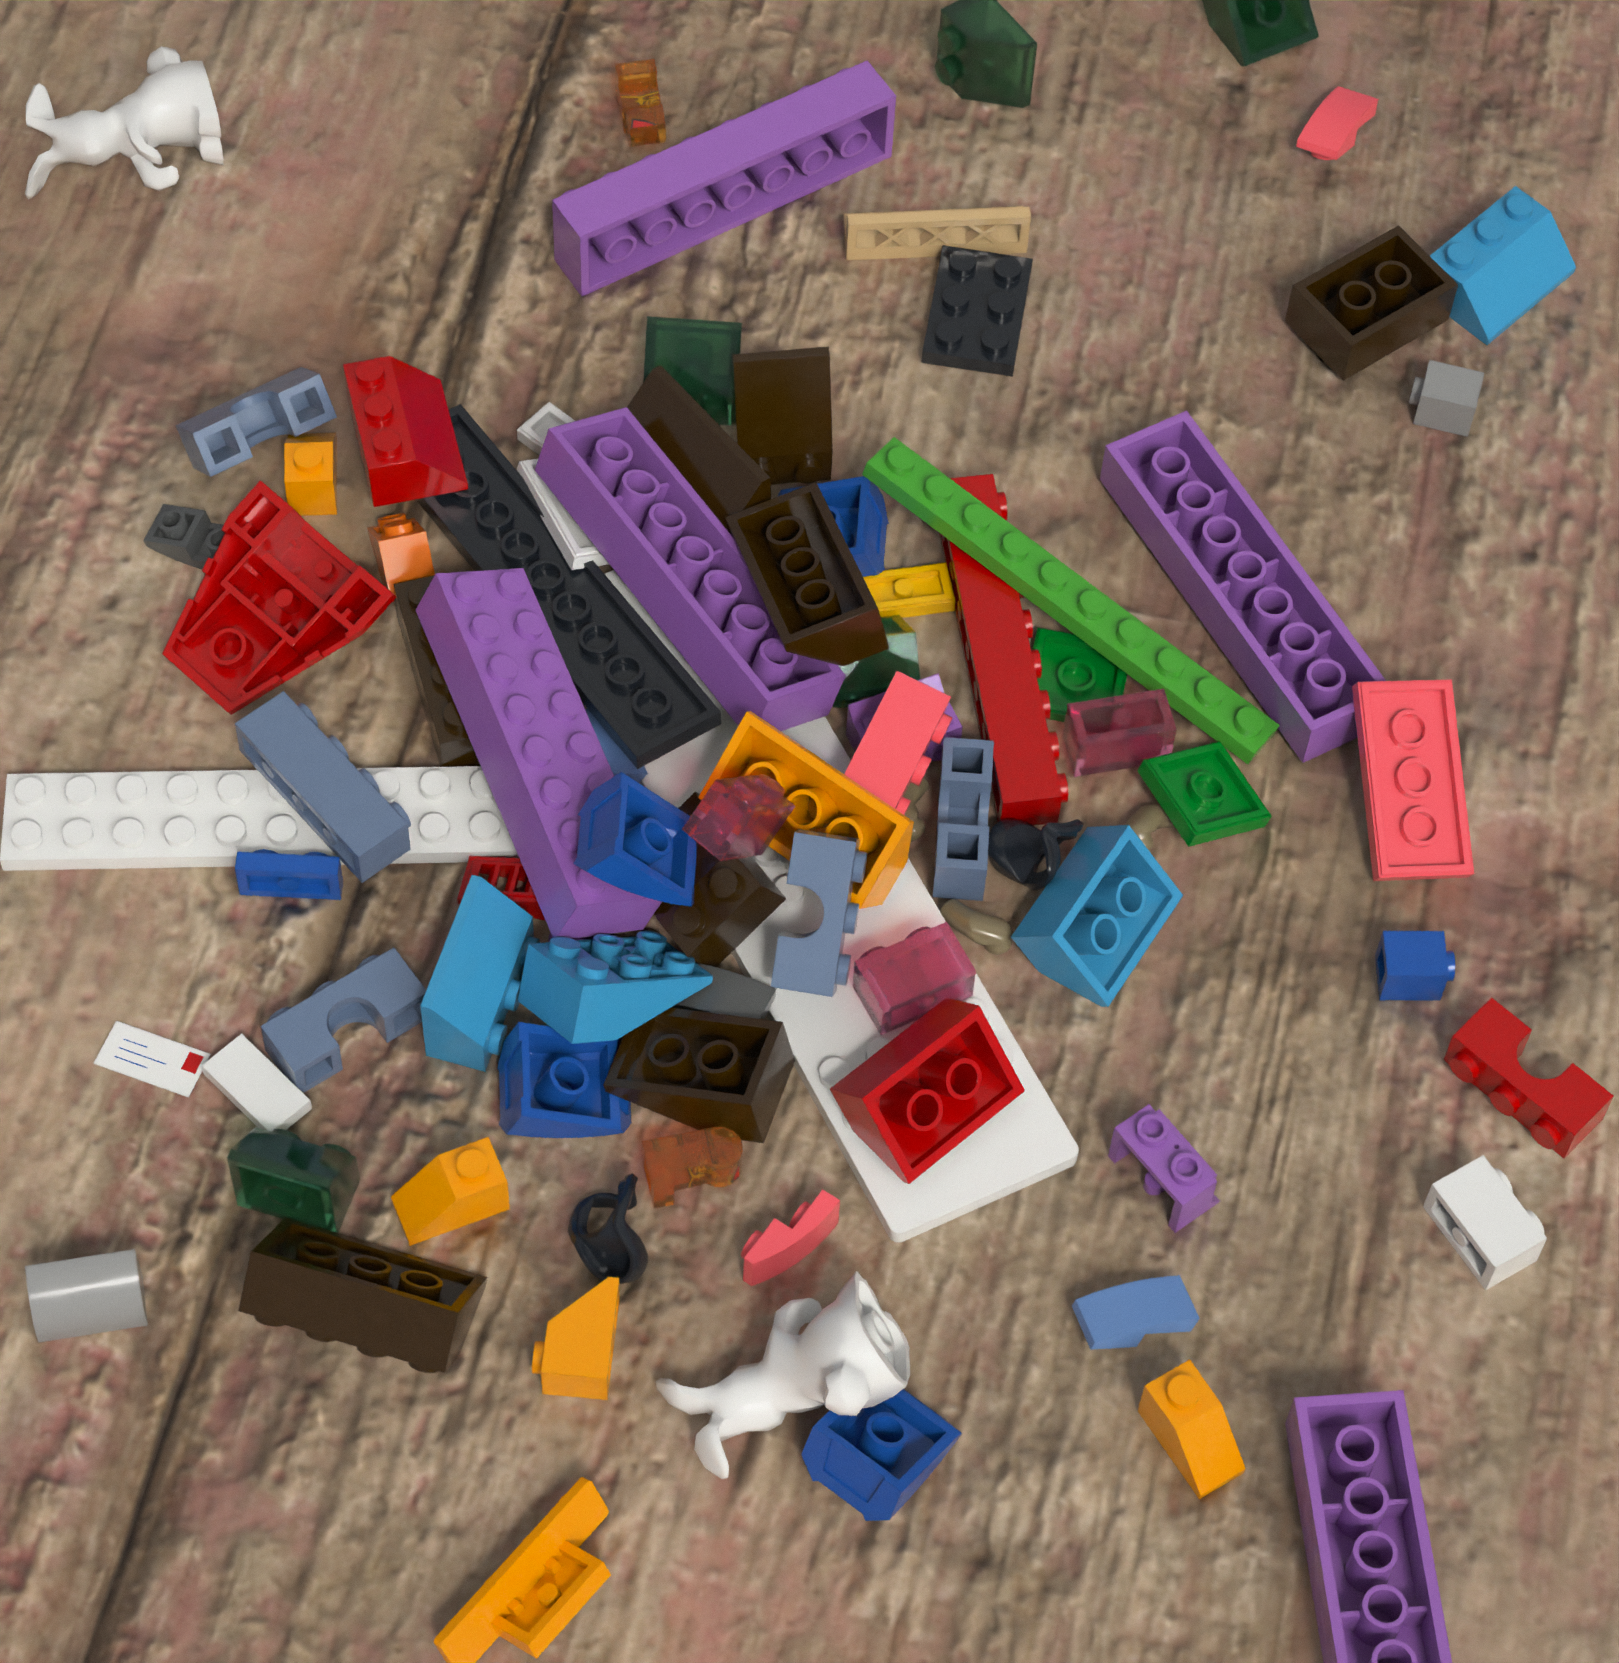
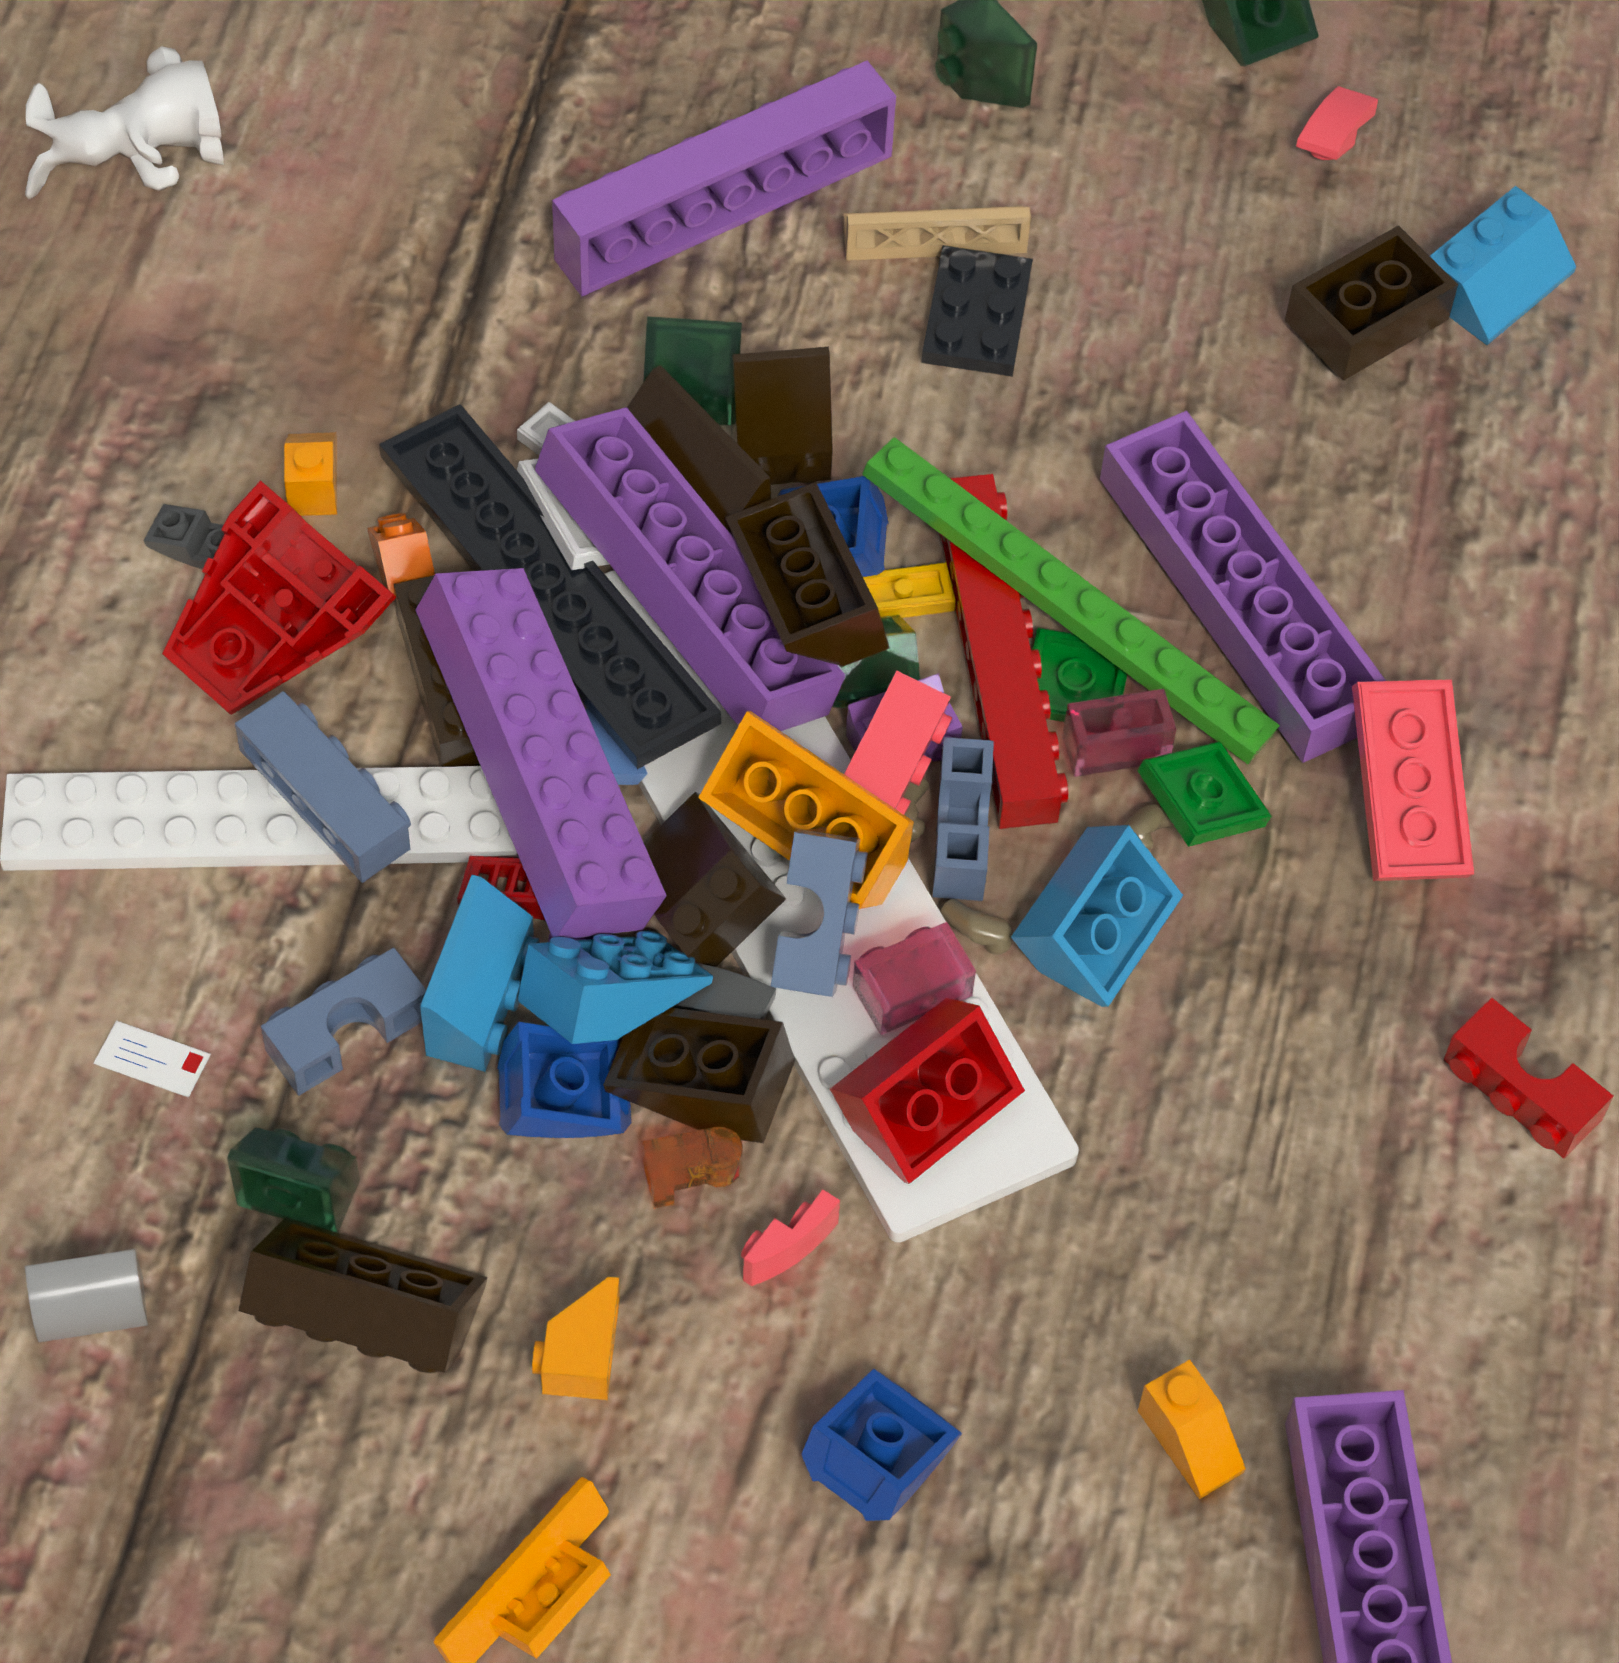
sand blue arch [175,367,337,477] -> none
white tile [202,1033,312,1141] -> none
blue plate [235,849,343,900] -> none
red slope [343,356,468,507] -> none
light orange slope [391,1137,510,1246] -> none
black piece [568,1173,648,1284] -> none
blue slope [573,772,697,907] -> none
clear orange leg [615,59,666,147] -> none
white animal [656,1271,910,1479] -> none
clear pink brick [682,774,795,861] -> none
black piece [988,819,1084,891] -> none
medium blue slope [1072,1275,1200,1350] -> none
medium lavender window [1108,1104,1220,1233] -> none
blue brick [1375,931,1455,1001] -> none
light grey brick [1409,360,1484,437] -> none
white brick [1423,1155,1547,1290] -> none

